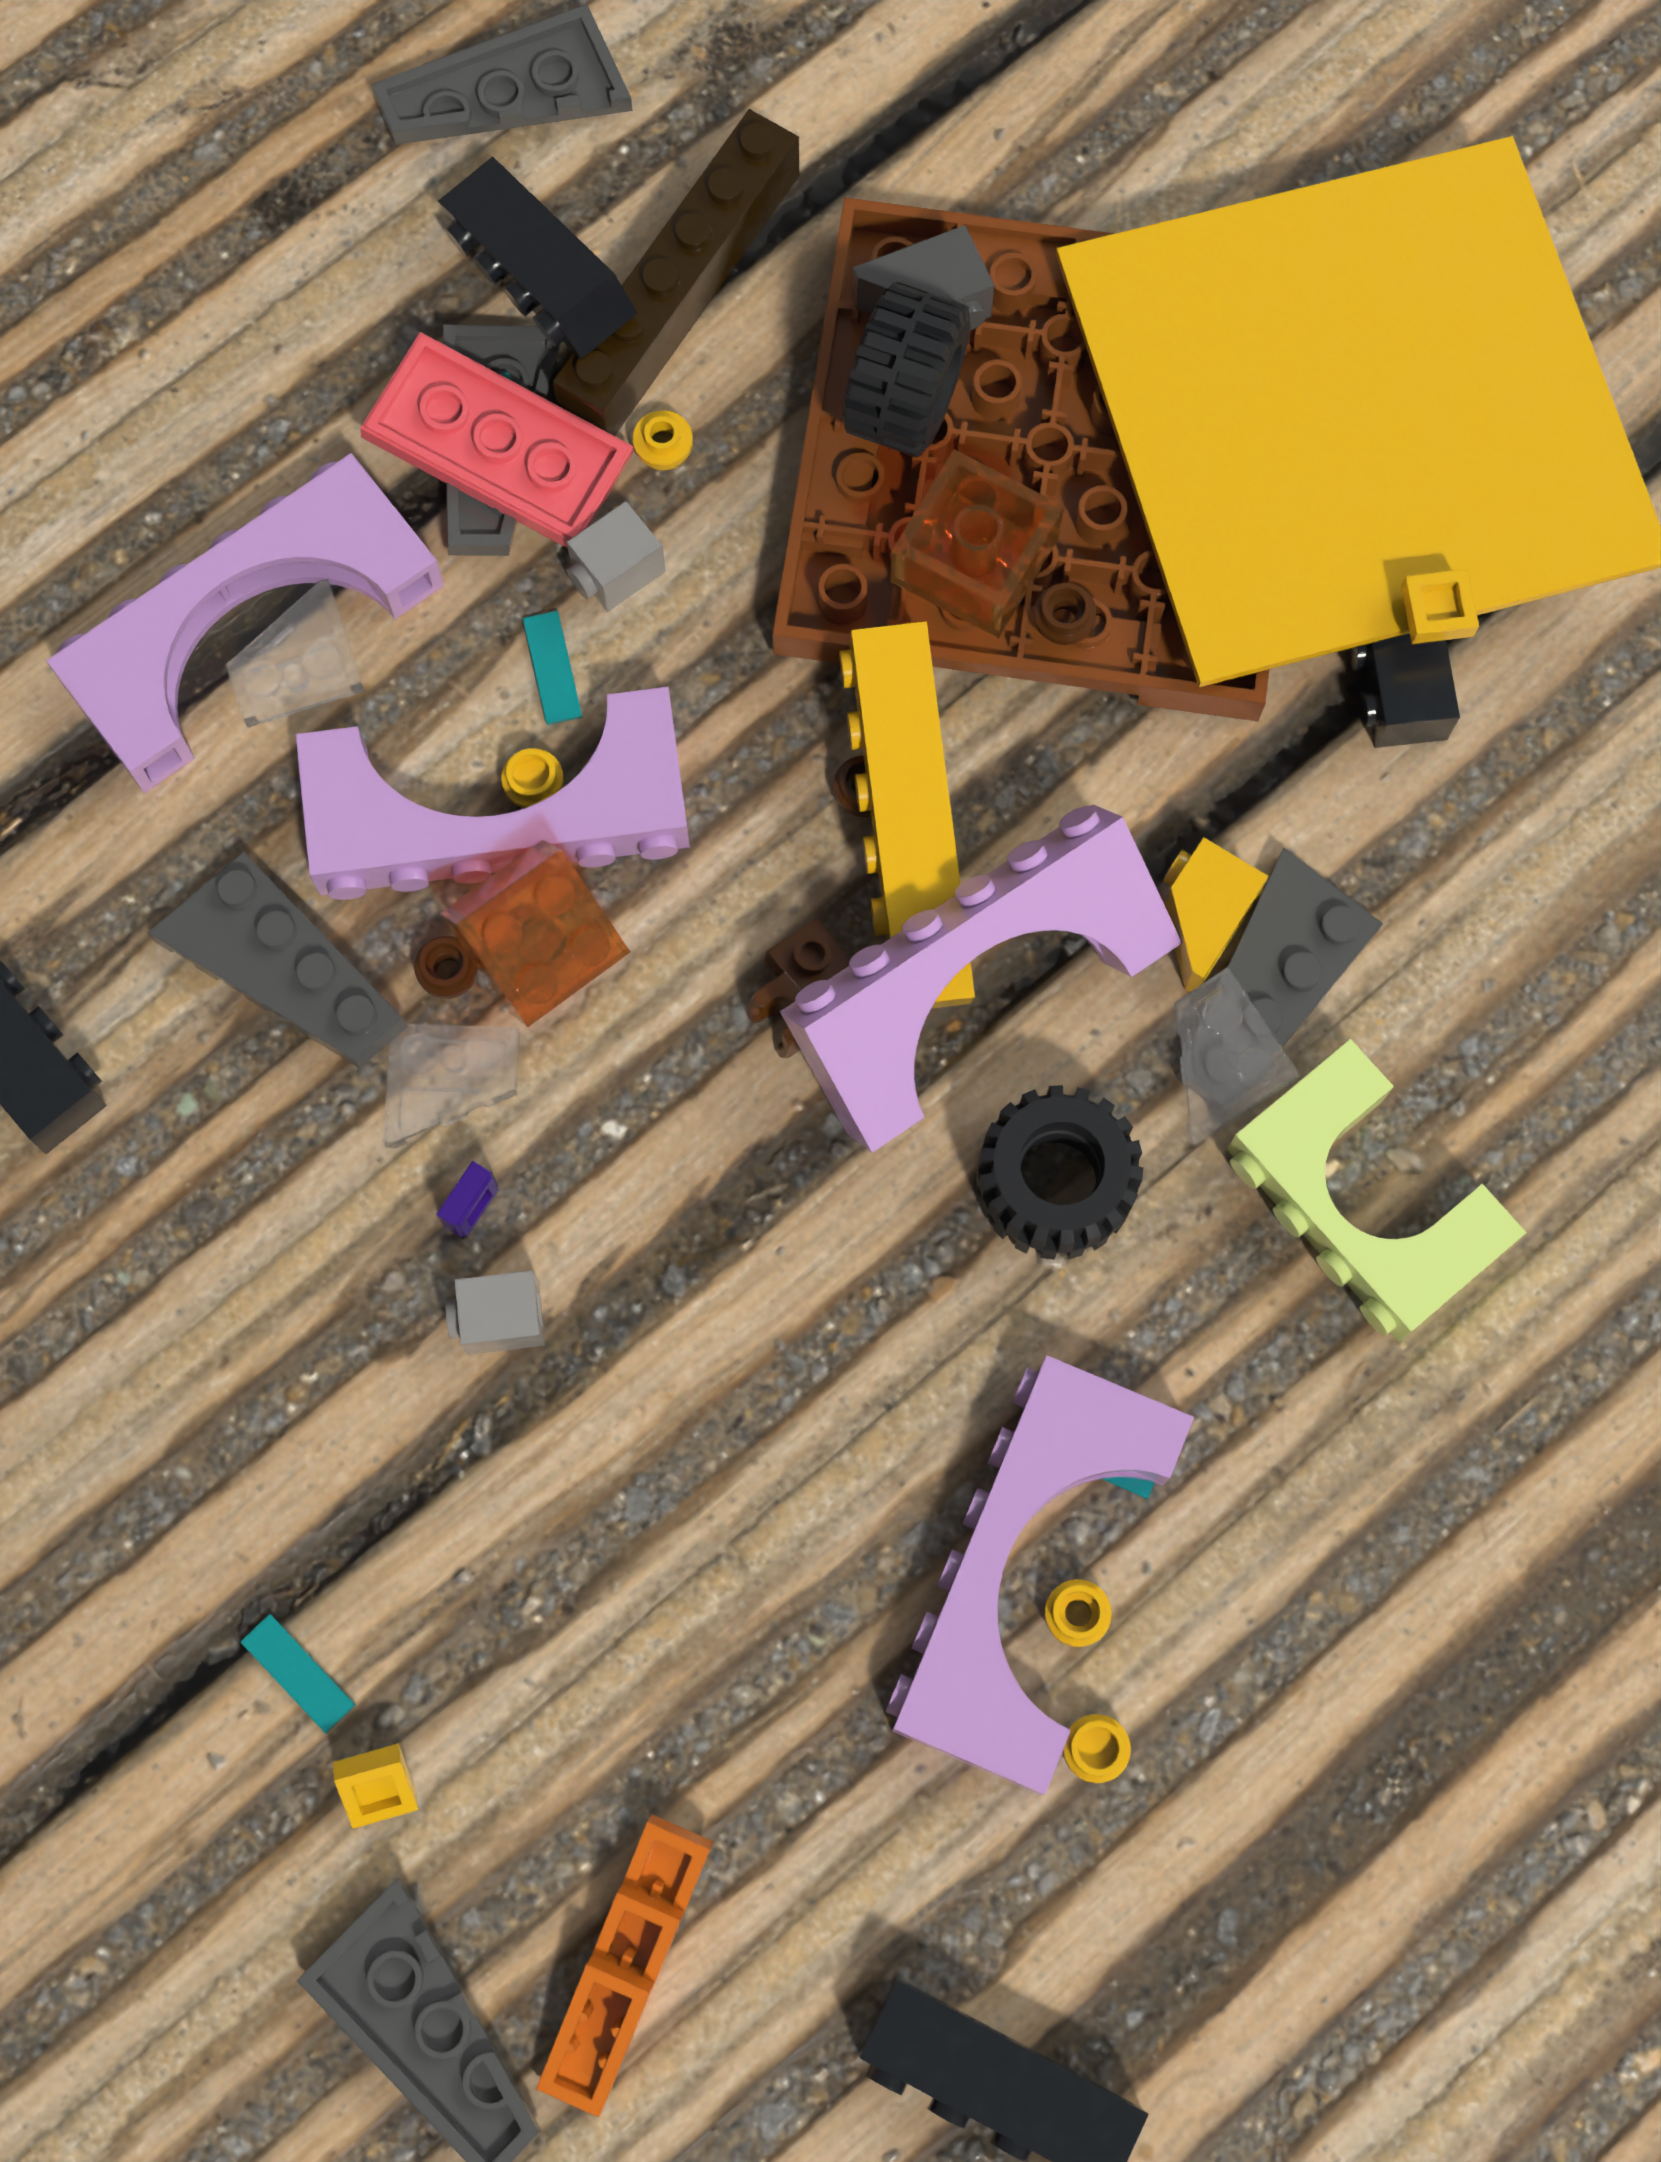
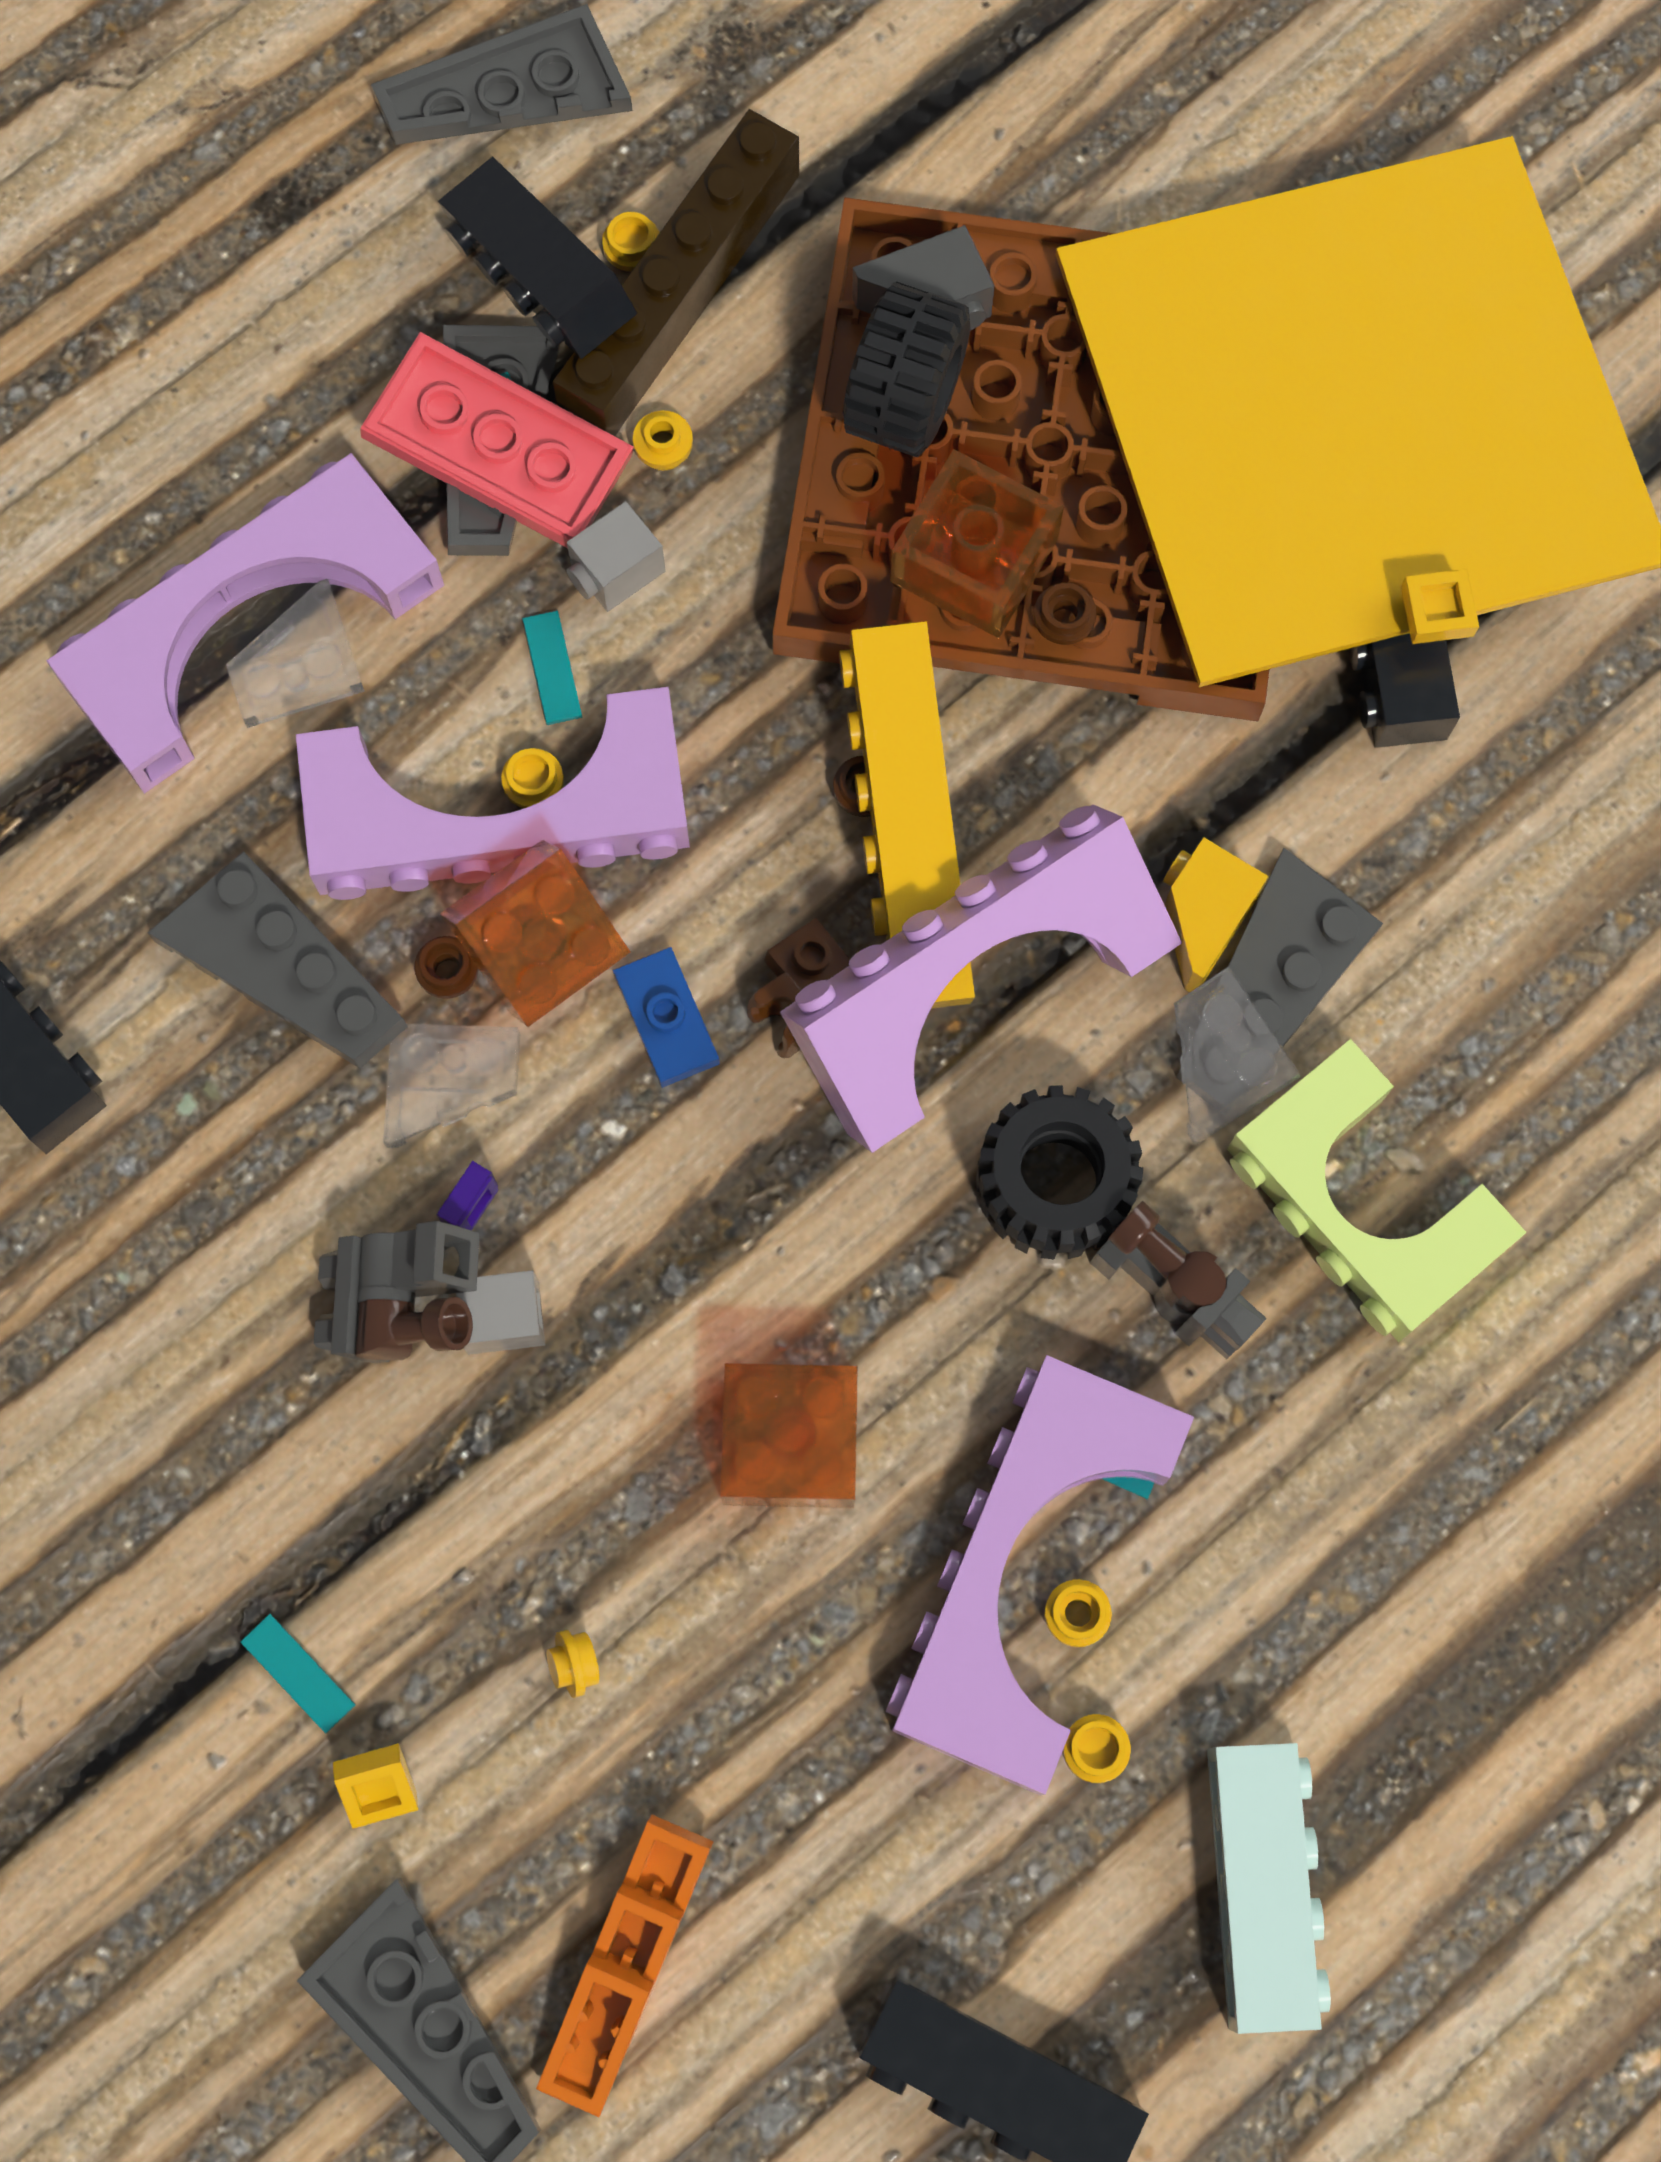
none -> dark grey hips [314,1221,480,1363]
none -> yellow plate [546,1630,600,1698]
none -> yellow plate [602,212,660,272]
none -> blue plate [613,947,720,1088]
none -> clear orange brick [721,1363,858,1508]
none -> hips [1090,1201,1267,1359]
none -> light aqua brick [1207,1743,1331,2034]

